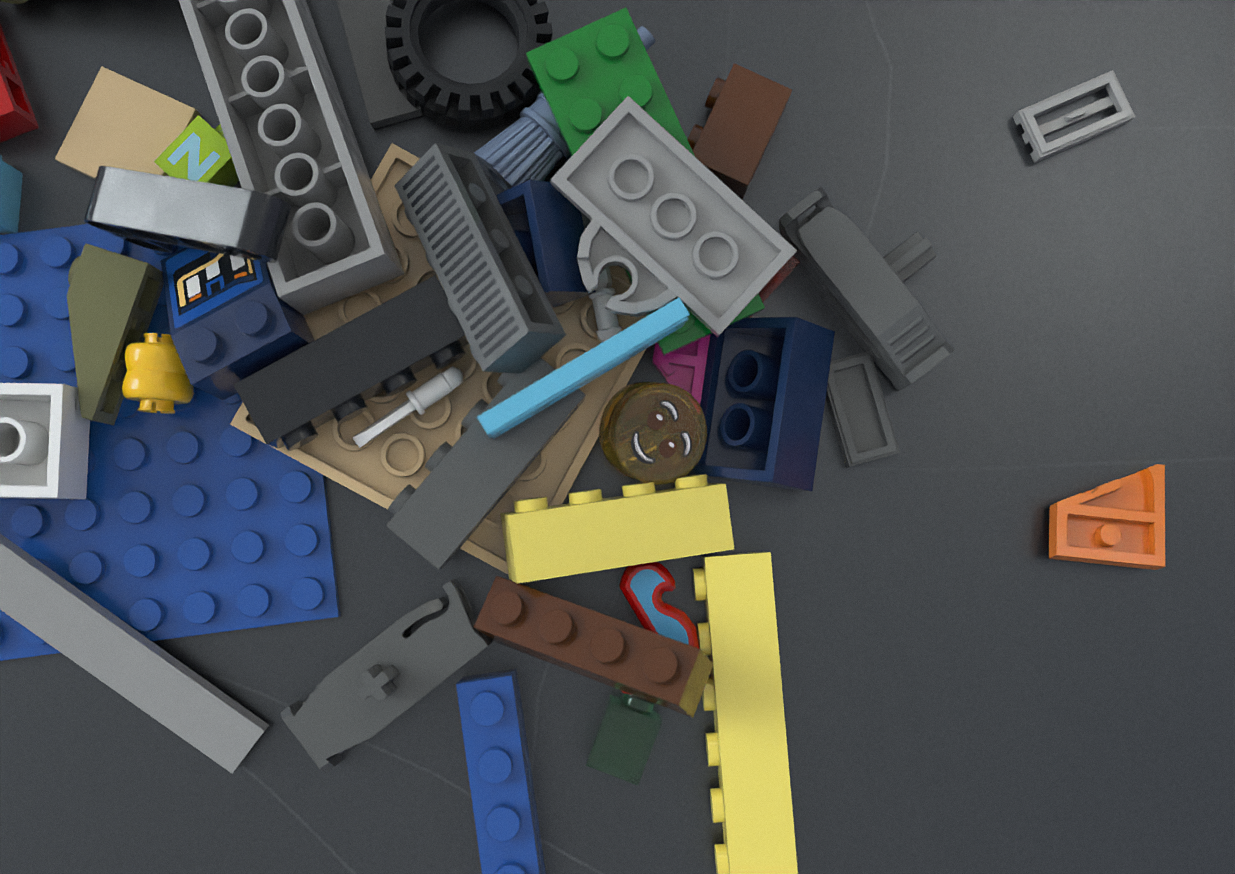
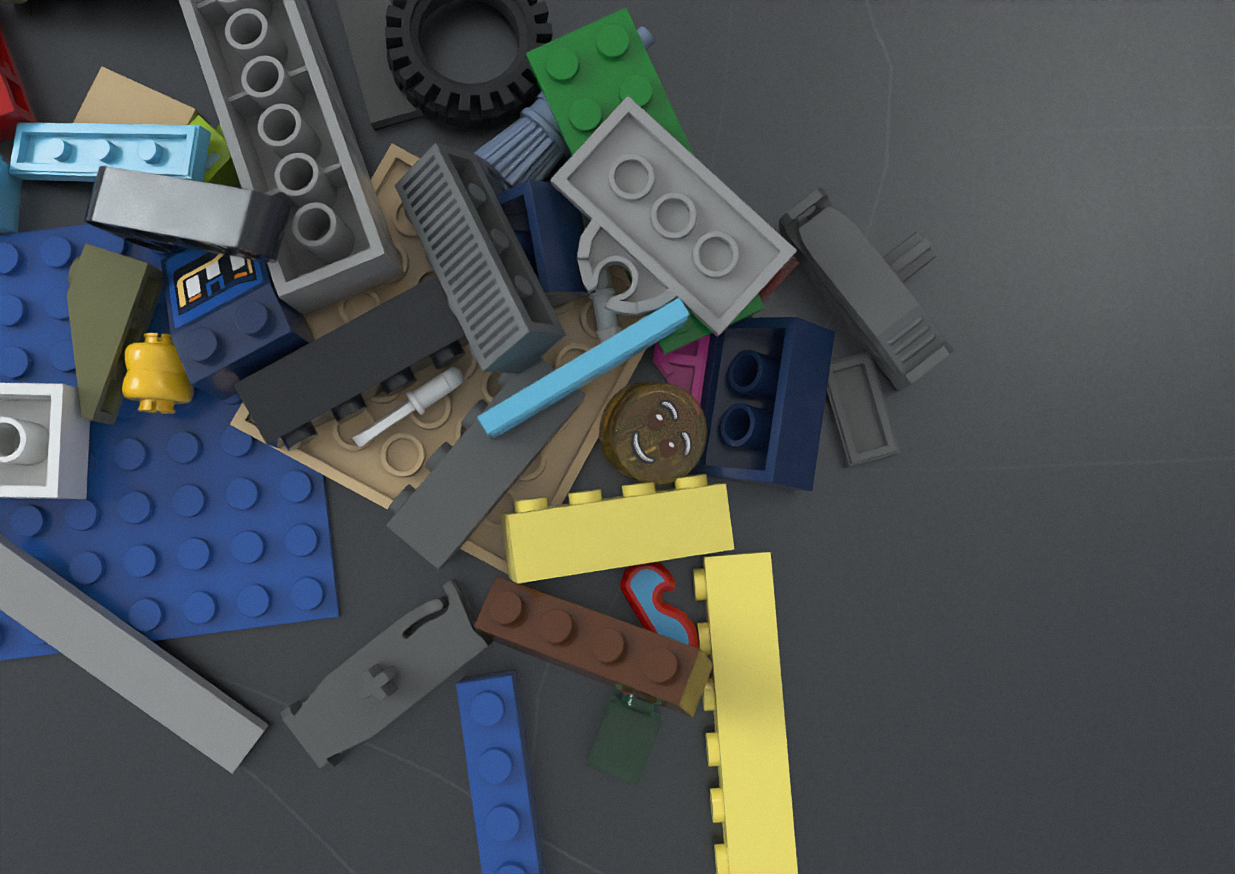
reddish brown brick [687,63,792,200] -> none
light grey tile [1013,70,1135,163] -> none
orange wing [1049,464,1165,570] -> none
none -> medium azure tile [8,122,211,182]

